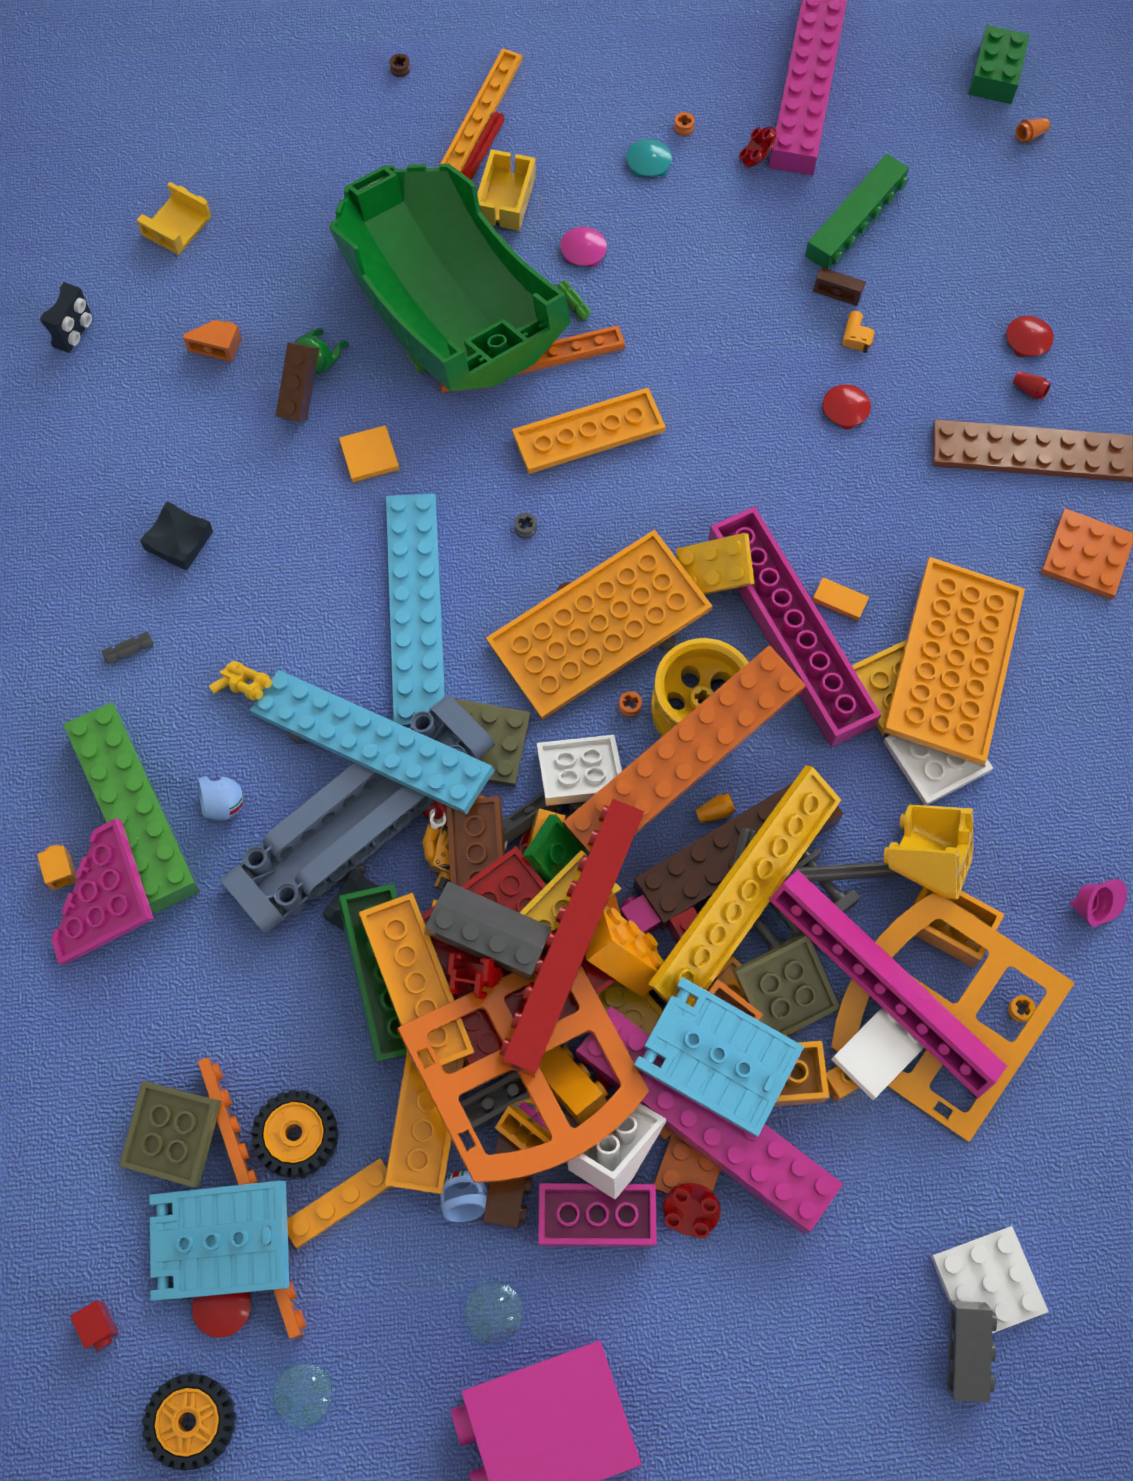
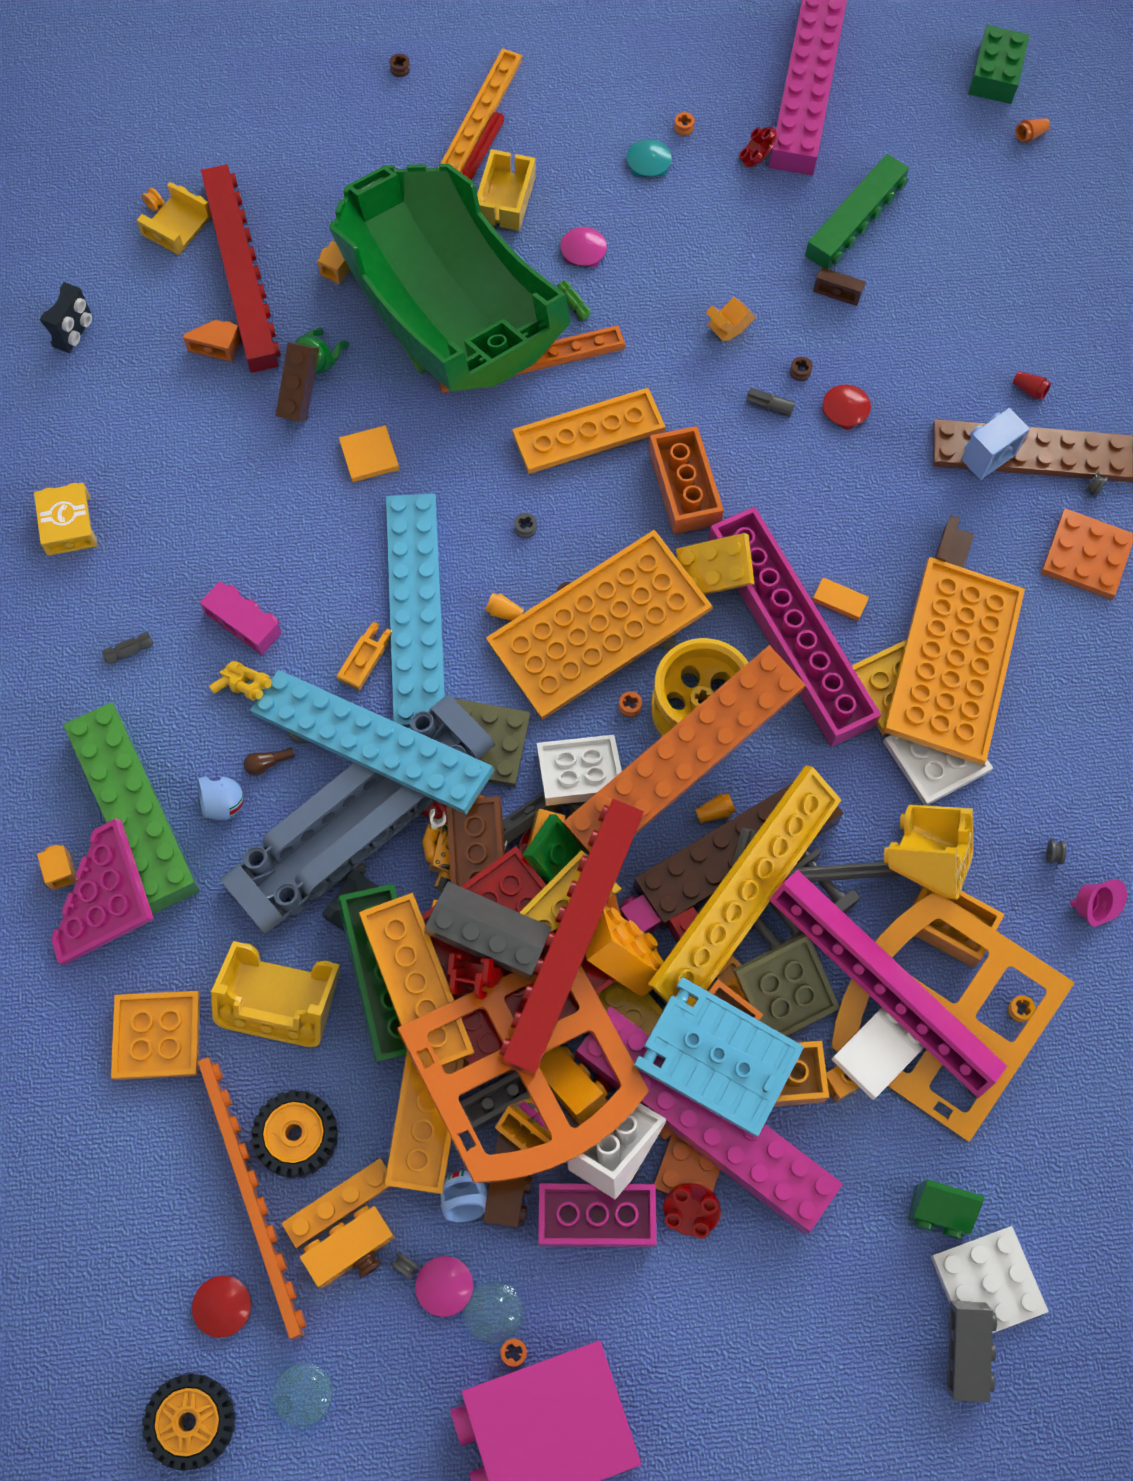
red brick [70,1300,119,1351] -> none
olive plate [119,1081,222,1188] -> none
black brick [140,501,213,571] -> none
medium azure door [150,1181,290,1301] -> none
light orange piece [842,310,875,353] -> none
red dish [1006,316,1054,358] -> none
none -> yellow panel [34,483,97,556]
none -> light orange plate [111,991,200,1080]
none -> light orange bush [141,187,164,212]
none -> dark pink brick [199,581,282,656]
none -> red brick [201,164,281,373]
none -> yellow windscreen [211,941,340,1048]
none -> reddish brown piece [243,747,295,776]
none -> light orange brick [300,1205,395,1289]
none -> light orange brick [317,241,350,284]
none -> light orange hinge [336,622,392,691]
none -> reddish brown bush [353,1251,382,1279]
none -> dark grey bush [390,1252,420,1279]
none -> dark pink dish [415,1256,474,1317]
none -> light orange cone [485,593,524,621]
none -> orange bush [500,1338,527,1367]
none -> orange brick [648,426,724,535]
none -> light orange brick [705,296,756,341]
none -> dark grey axle [746,388,795,417]
none -> reddish brown bush [790,356,813,381]
none -> green slope [908,1179,985,1239]
none -> reddish brown panel [935,515,974,568]
none -> light blue brick [961,408,1030,480]
none -> dark grey bush [1046,840,1066,864]
none -> dark grey bush [1085,472,1108,497]

